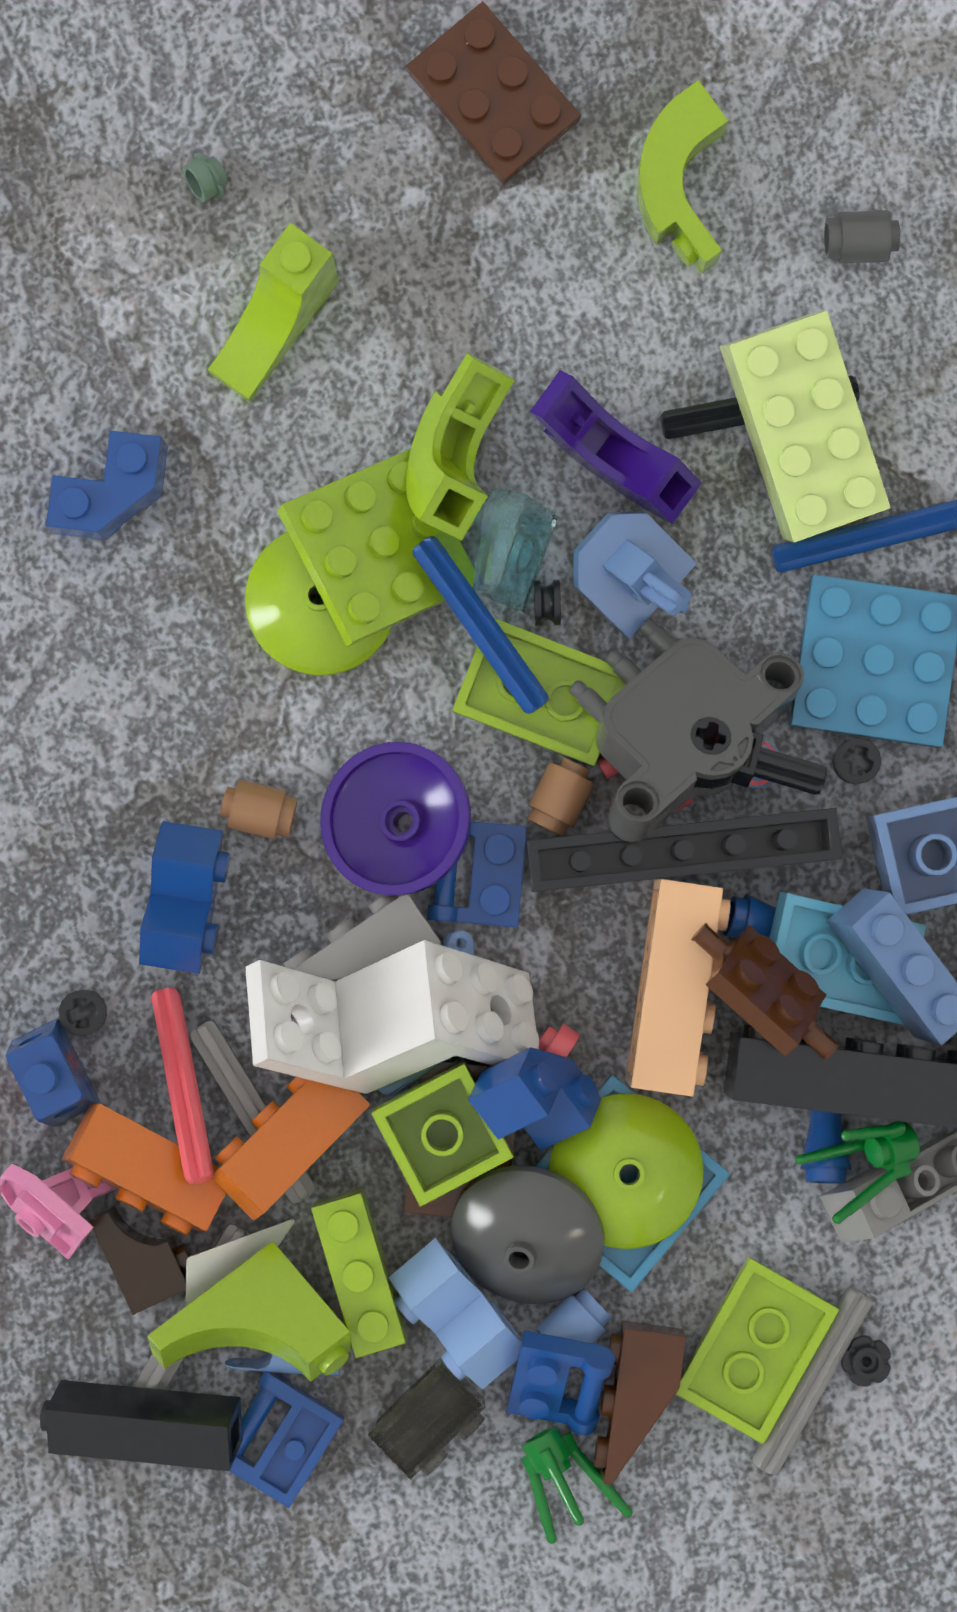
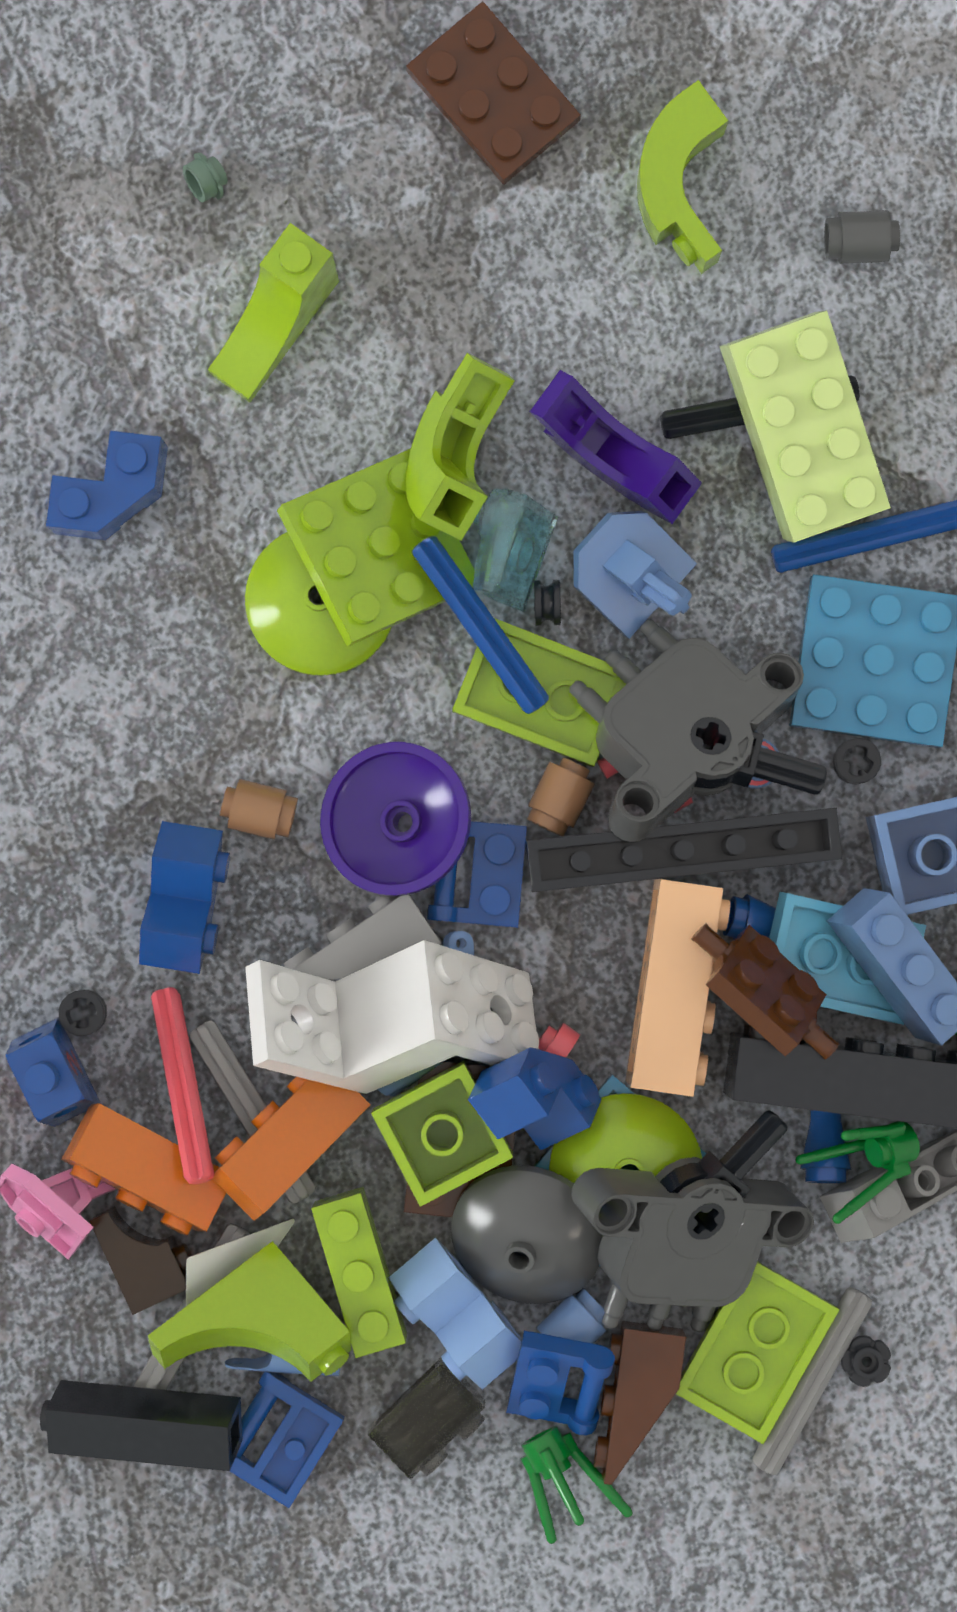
none -> piece [572,1110,814,1332]

